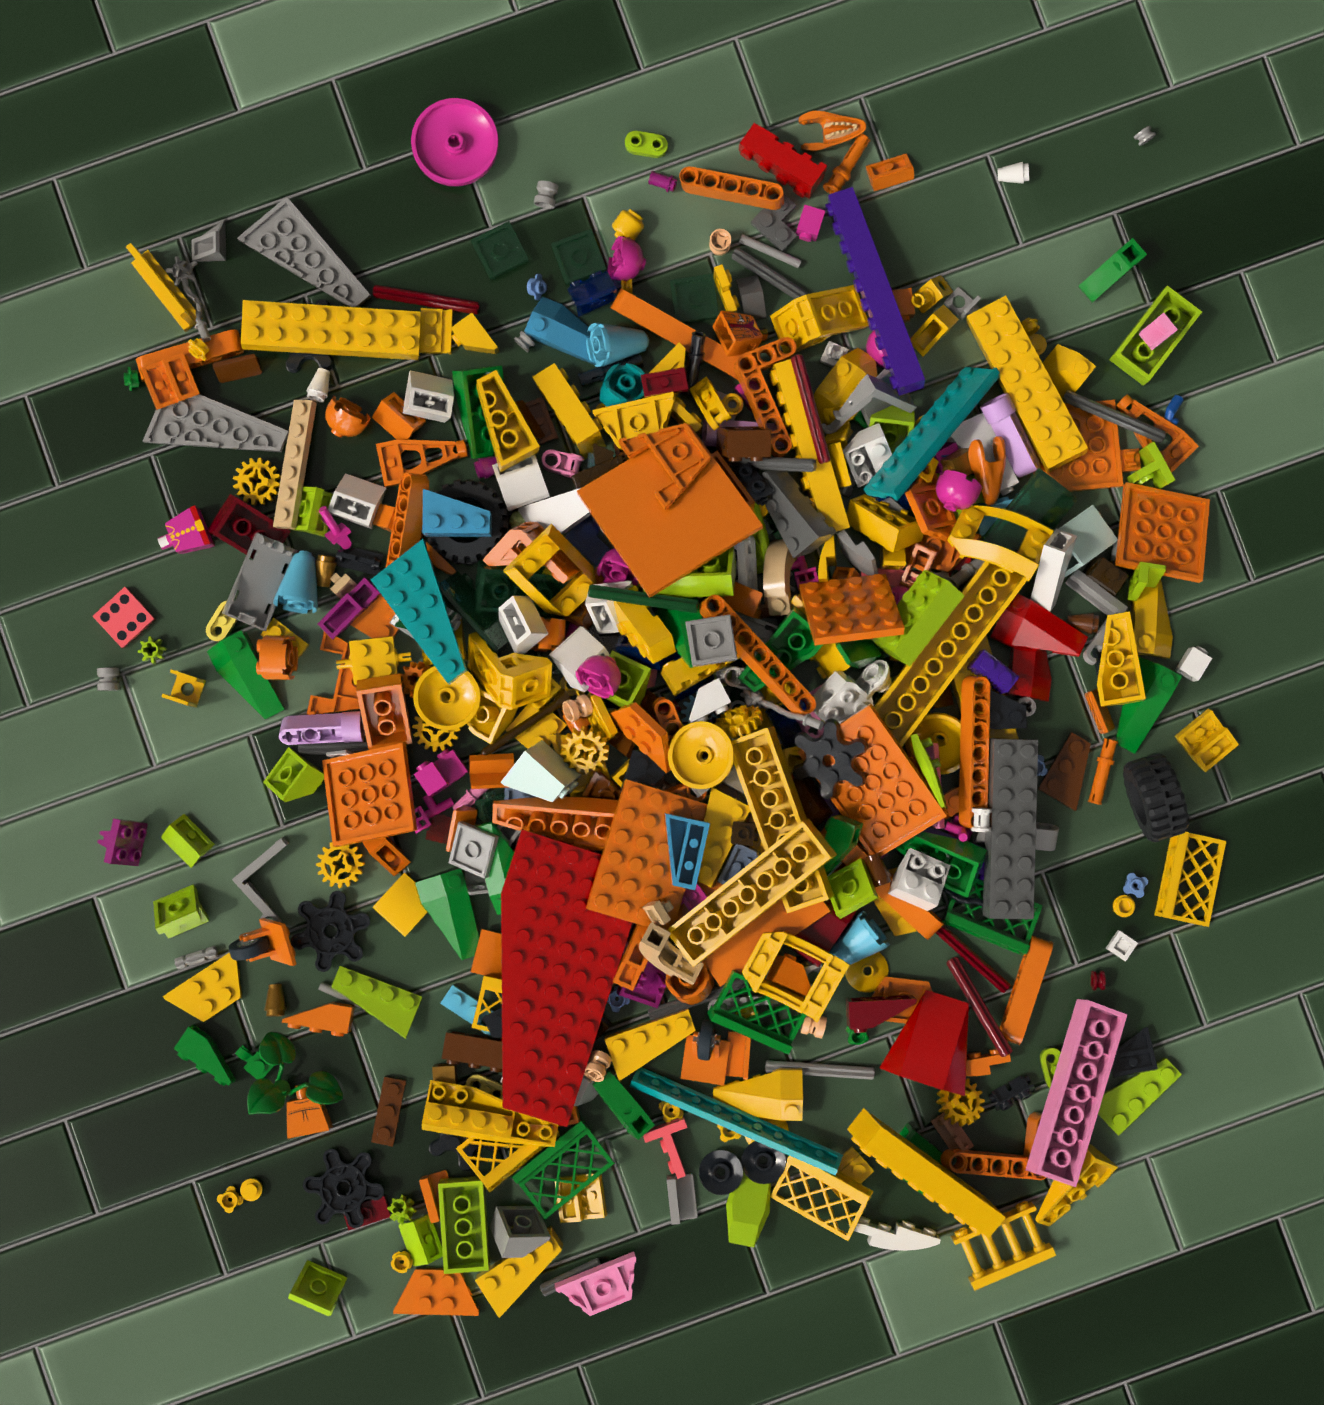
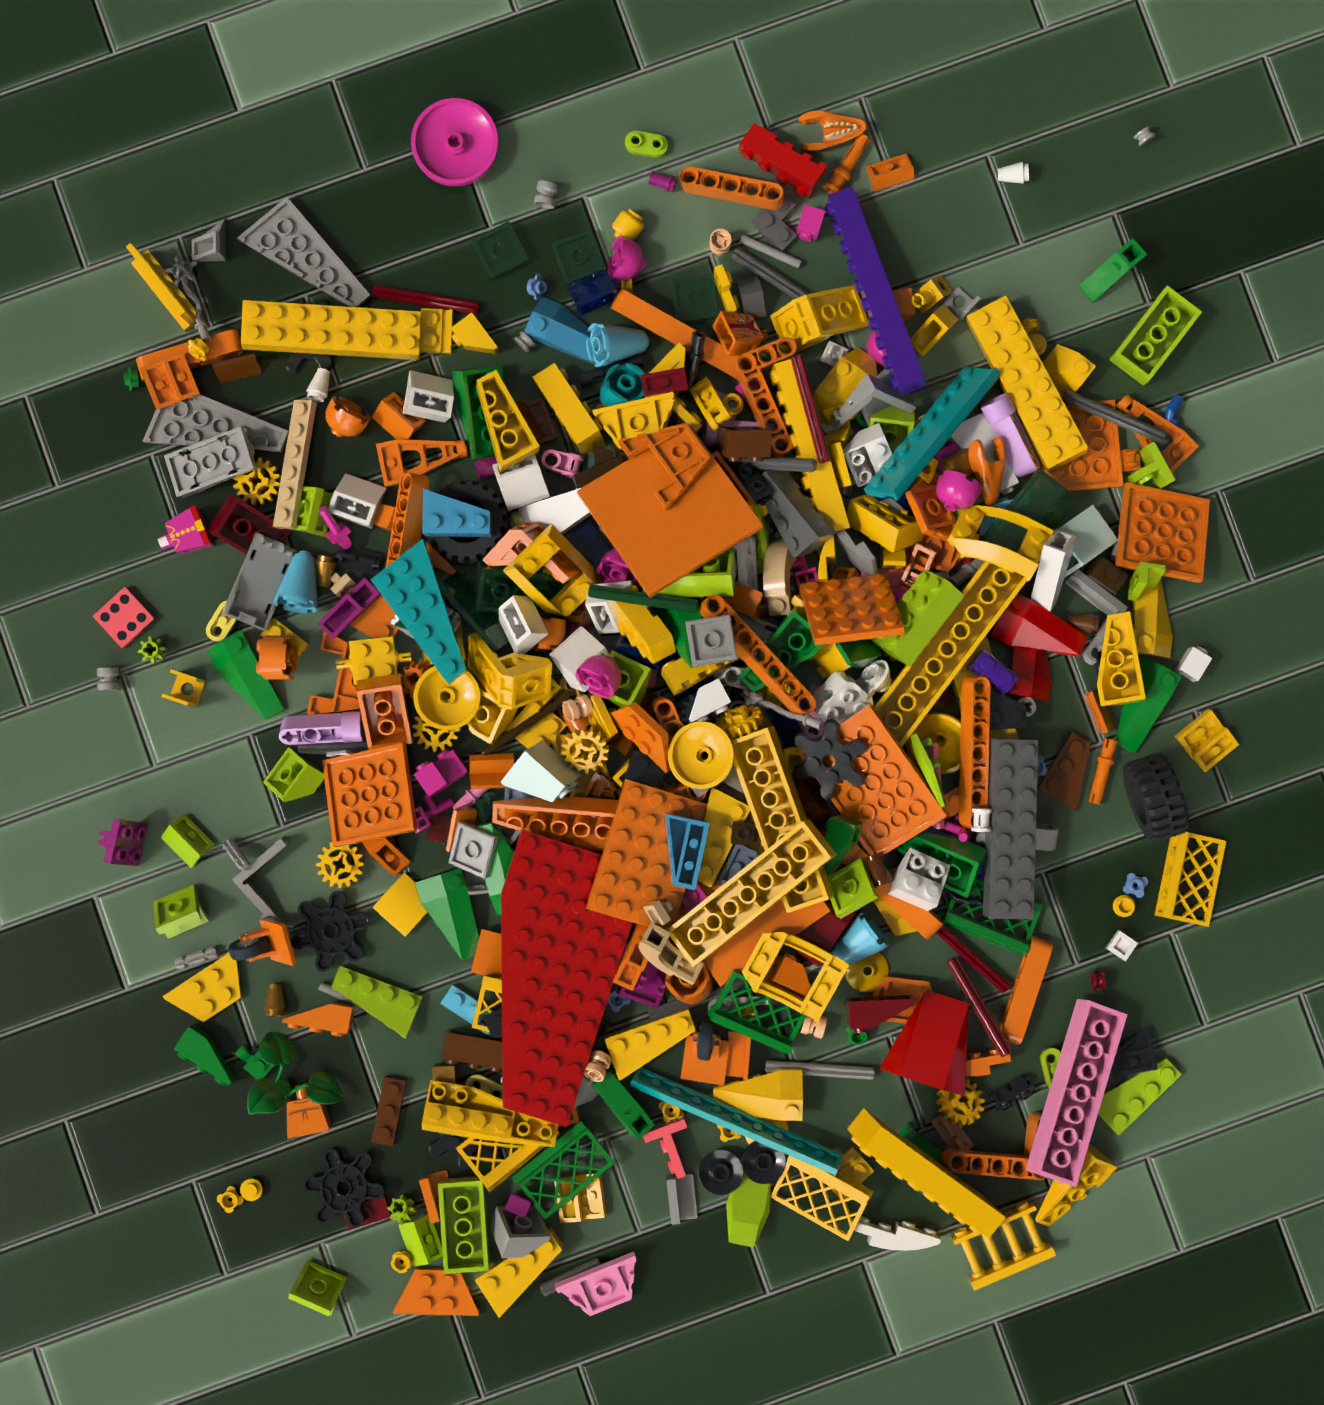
bright pink panel [1139,313,1178,350] -> none
none -> light grey piece [164,426,258,498]
none -> light grey axle [223,838,251,871]
none -> magenta slope [505,1192,533,1218]

